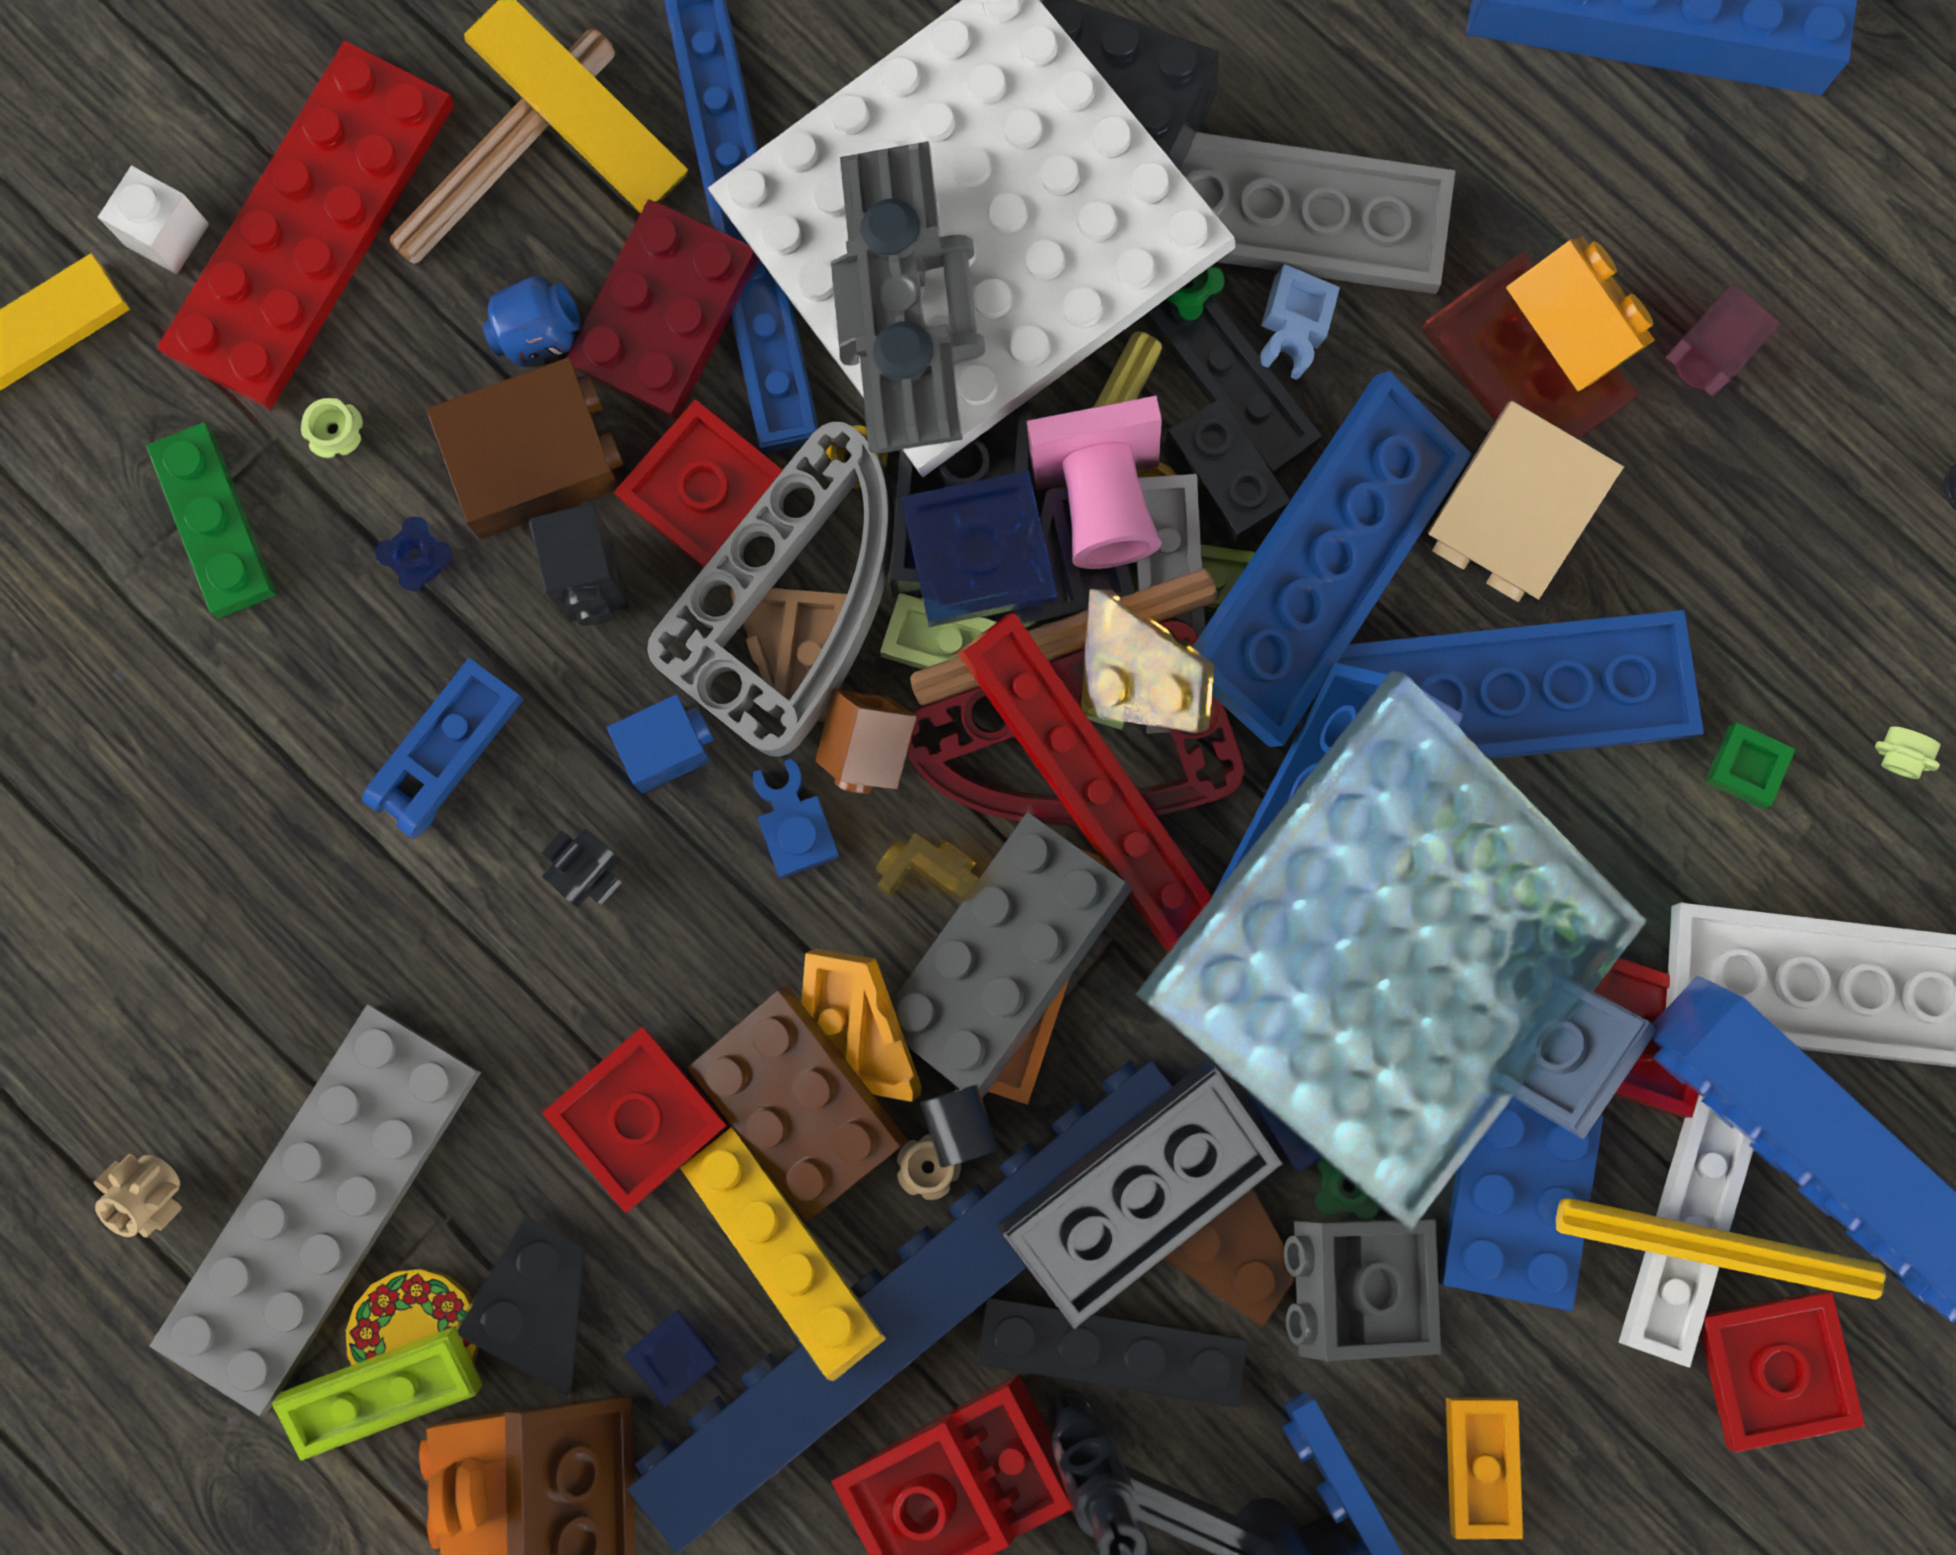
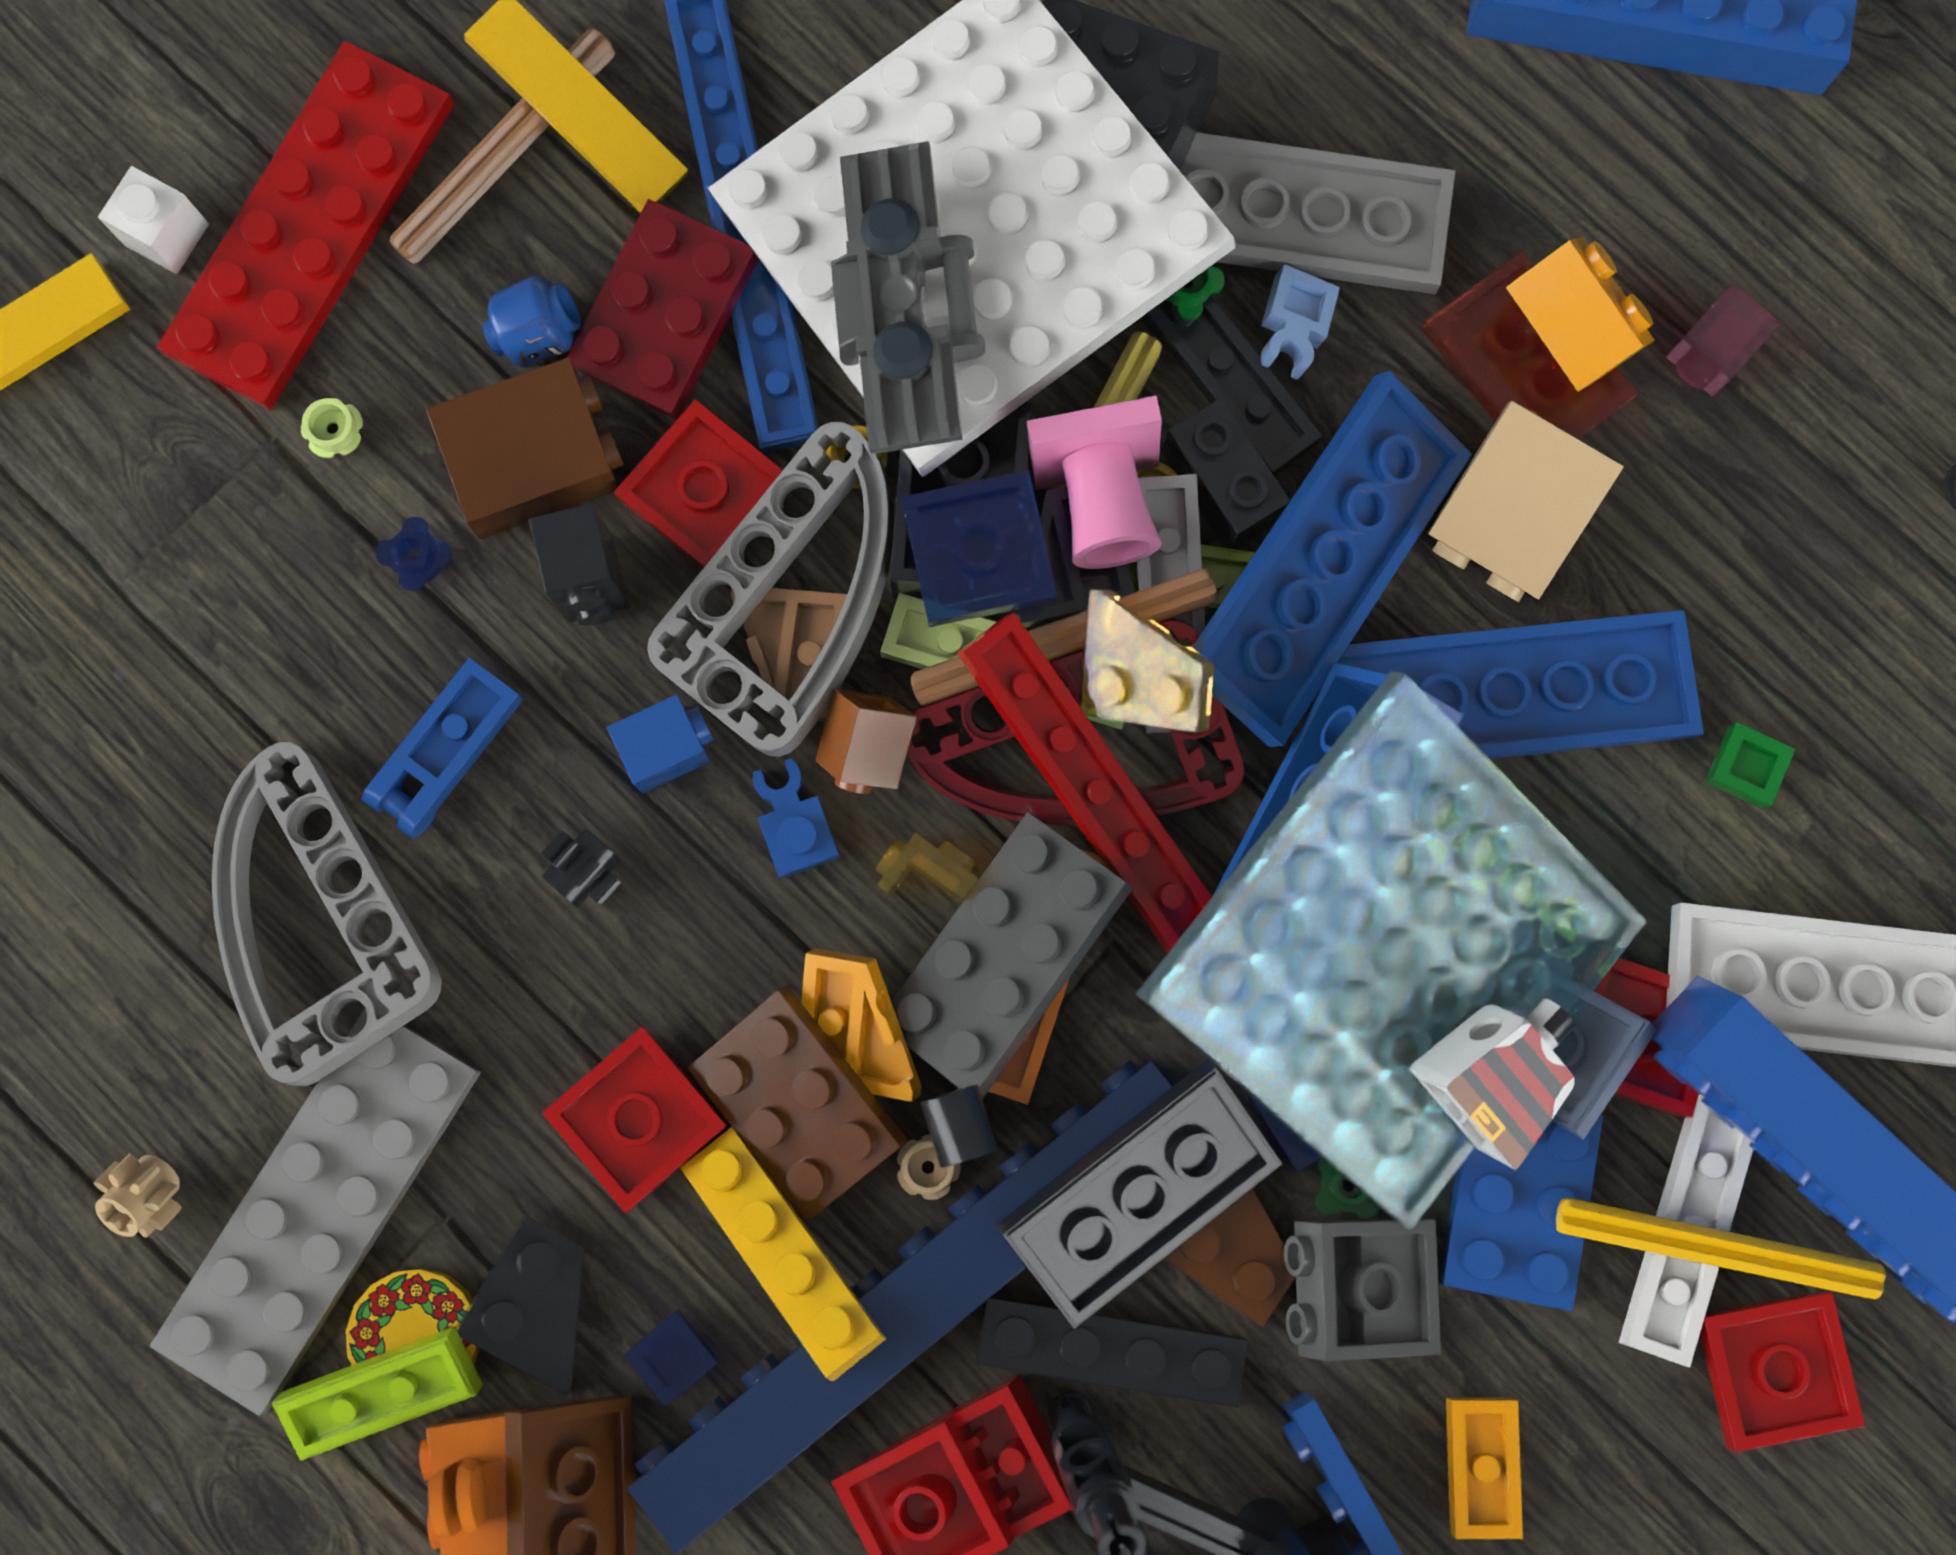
green plate [146,422,277,619] -> none
yellowish green plate [1875,727,1941,779] -> none
none -> light grey beam [212,742,442,1086]
none -> torso [1409,998,1575,1170]

